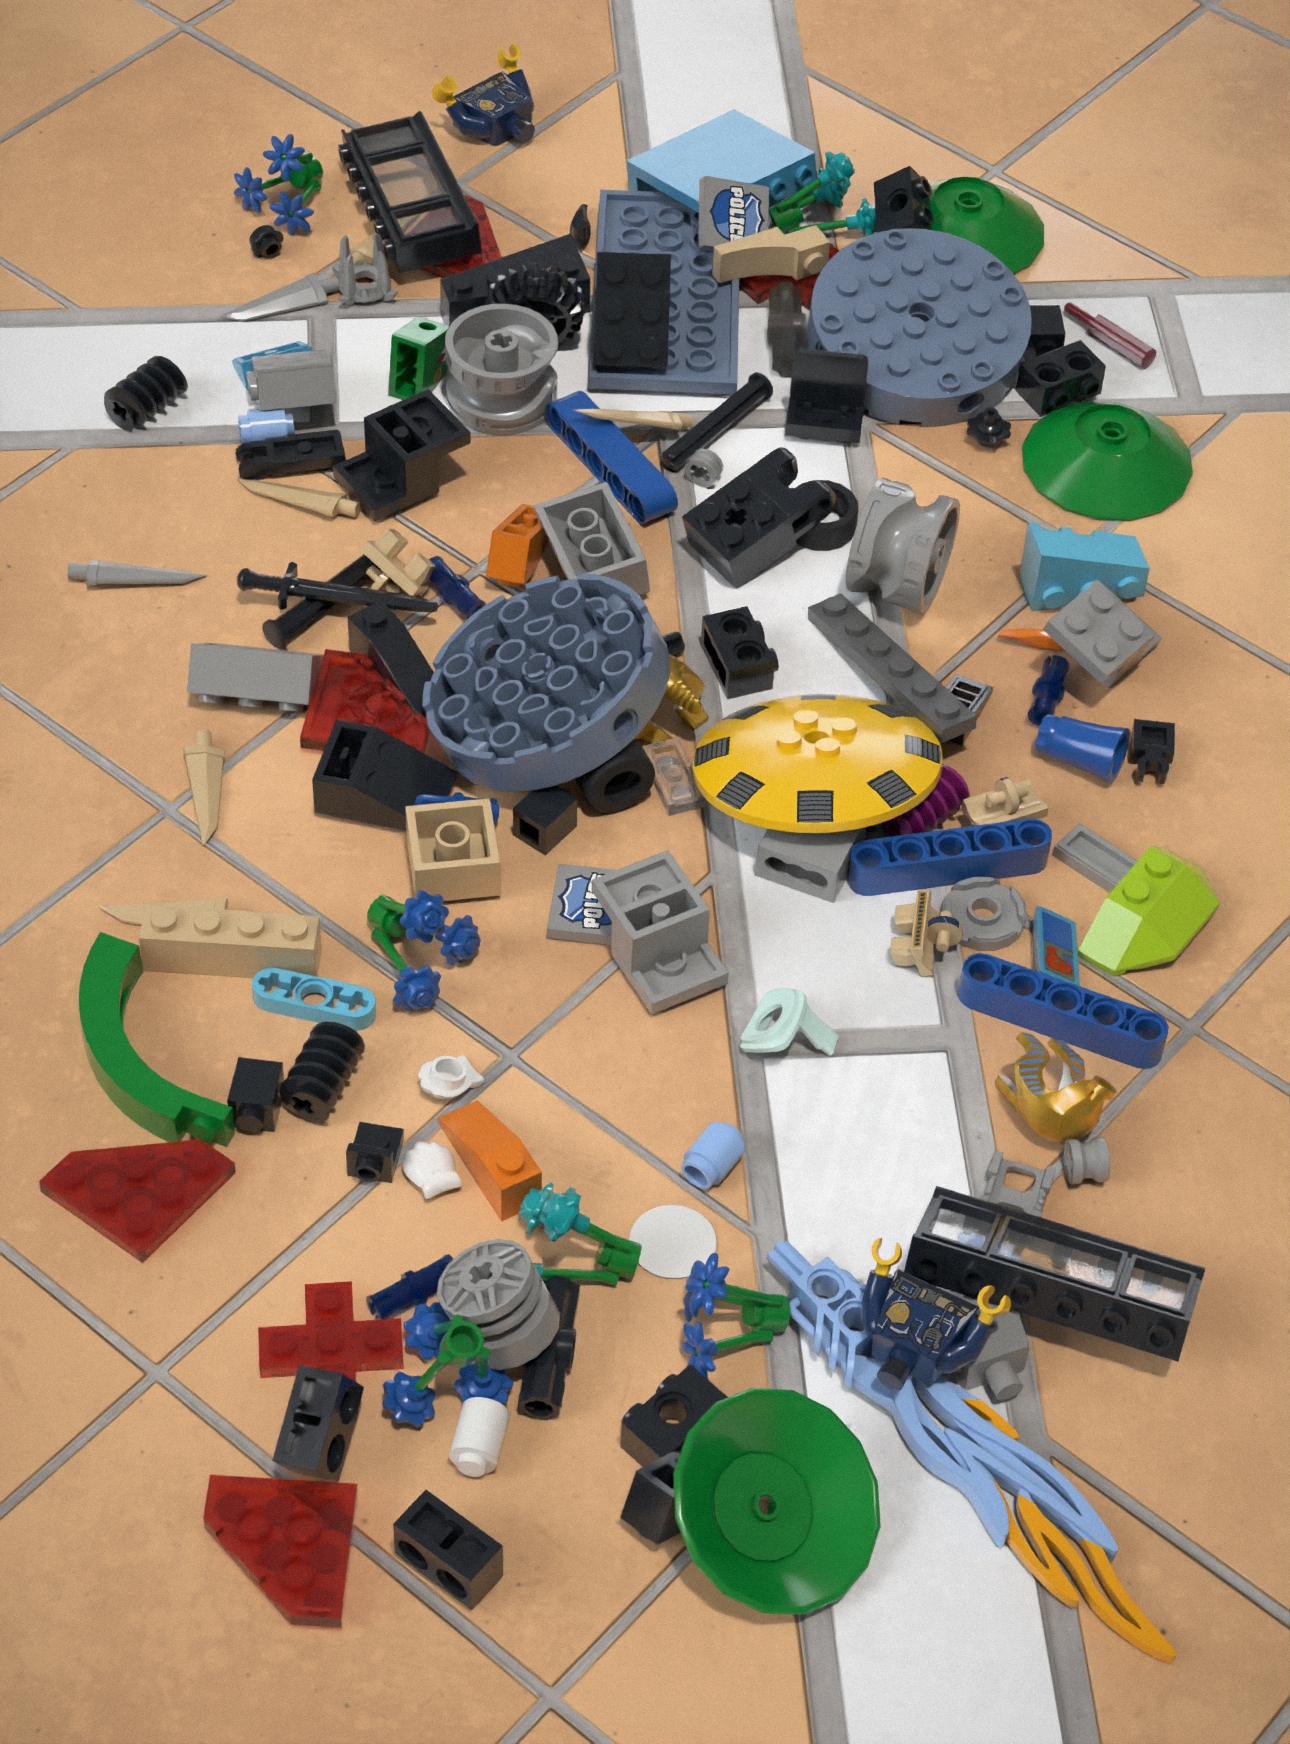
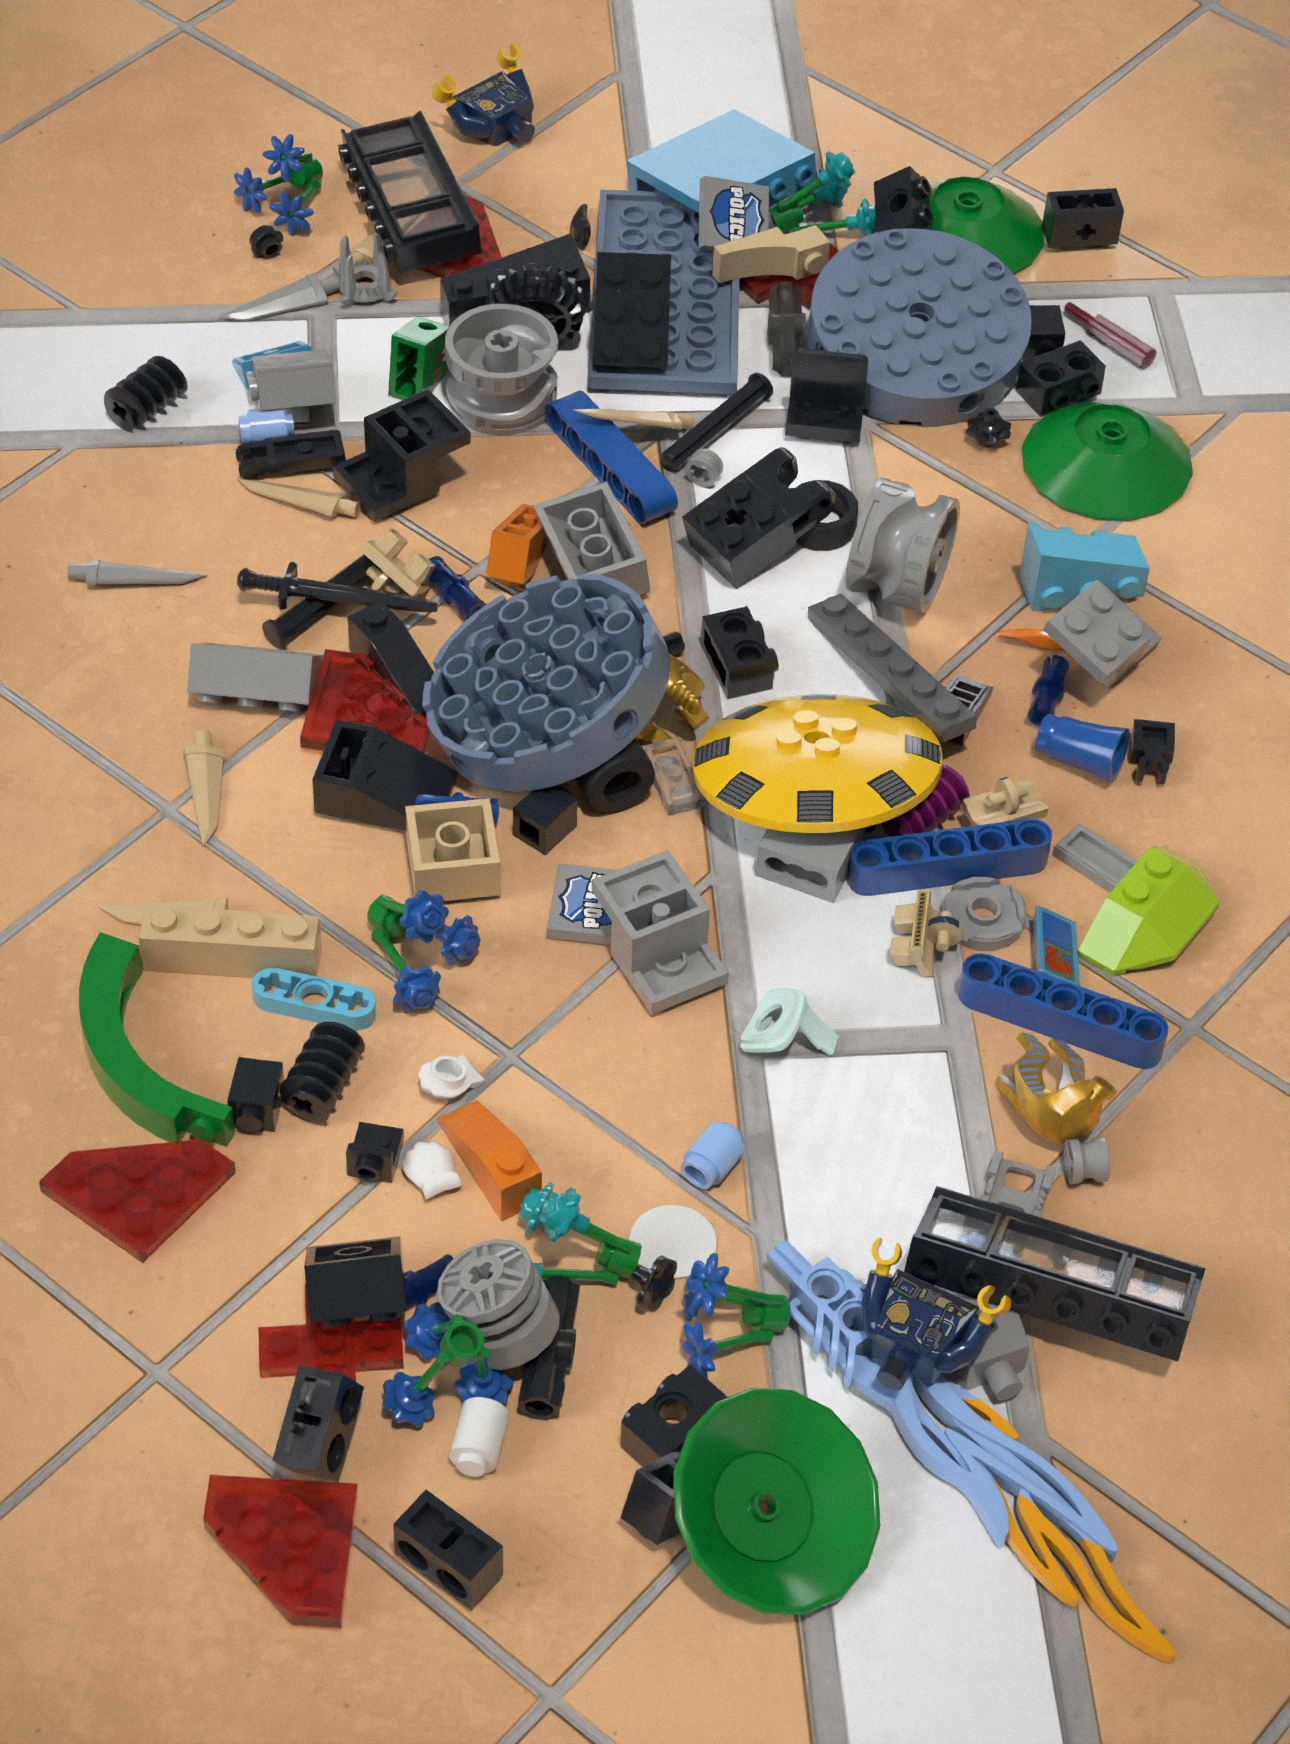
none -> black slope [304,1236,407,1327]
none -> black plant [631,1255,677,1311]
none -> black brick [1042,188,1124,248]

